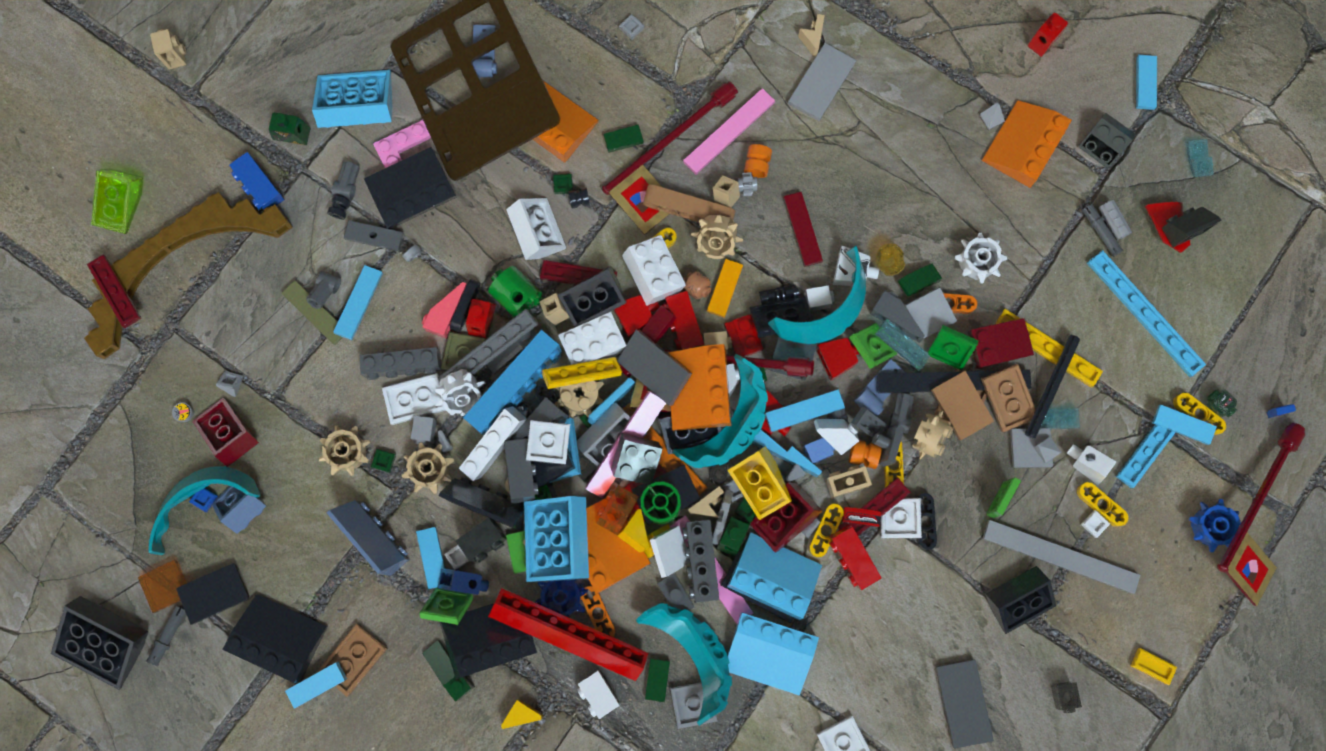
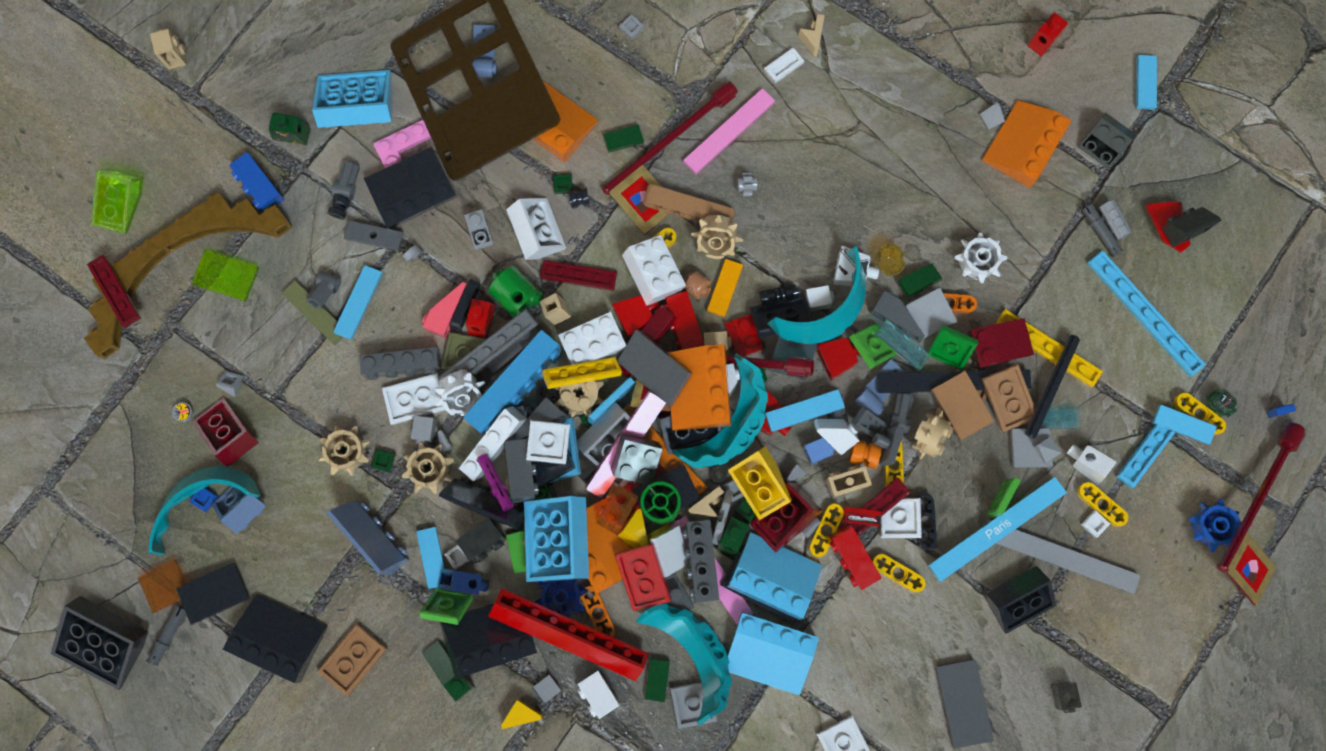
medium azure tile [285,662,347,709] -> none
black slope [558,266,627,327] -> none
tan brick [713,175,740,208] -> none
orange wheel [744,144,772,178] -> none
medium azure slope [752,430,822,477] -> none
dark red tile [783,191,823,267] -> none
light grey tile [788,43,856,121] -> none
yellow tile [1130,648,1177,685] -> none
clear light blue slope [1186,139,1214,177] -> none
none -> clear neon green tile [191,250,259,302]
none -> light grey slope [464,209,494,251]
none -> magenta pin [476,454,514,511]
none -> light grey tile [533,674,562,703]
none -> red tile [615,543,672,611]
none -> white tile [764,48,804,84]
none -> yellow beam [872,554,926,593]
none -> medium azure tile [928,477,1067,582]

